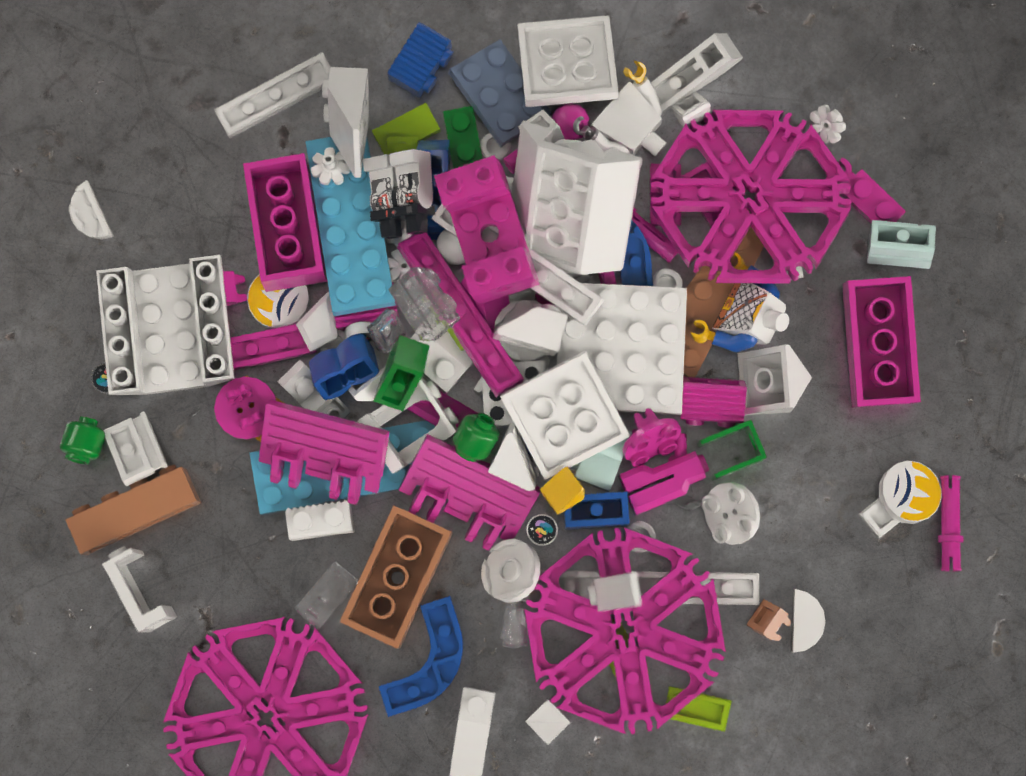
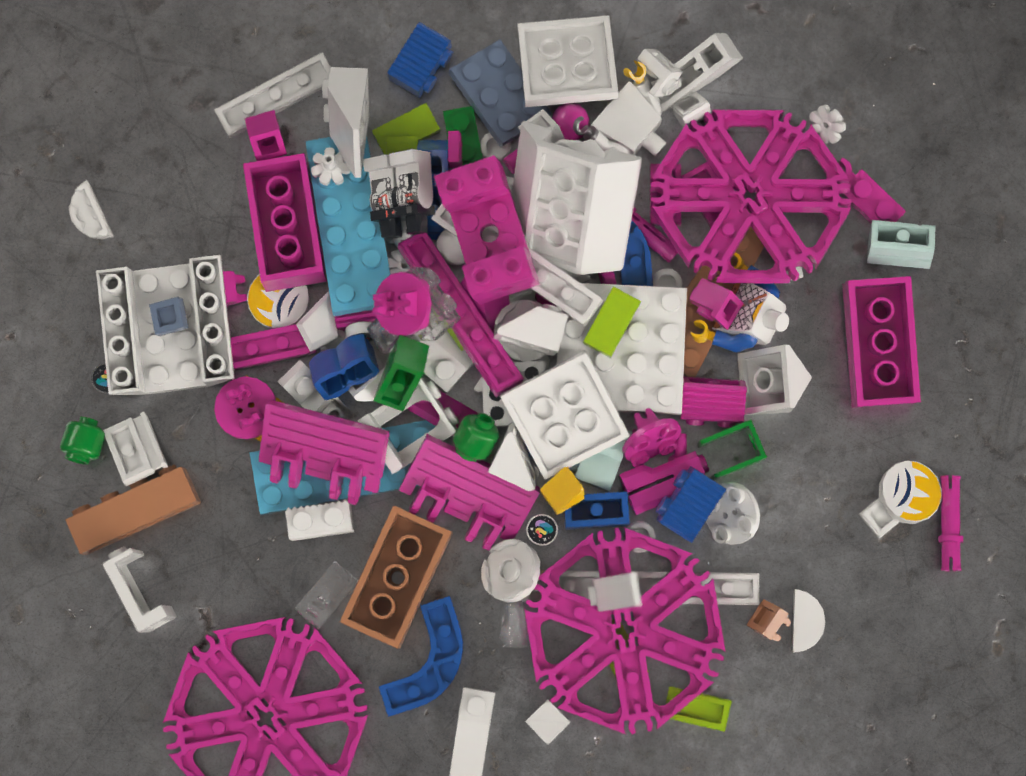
none -> sand blue plate [149,297,189,336]
none -> dark pink brick [244,110,287,161]
none -> dark pink plate [372,272,432,336]
none -> dark pink tile [448,131,462,168]
none -> lime tile [583,286,641,358]
none -> white bracket [637,49,683,97]
none -> blue brick [656,466,726,543]
none -> dark pink brick [689,278,744,330]

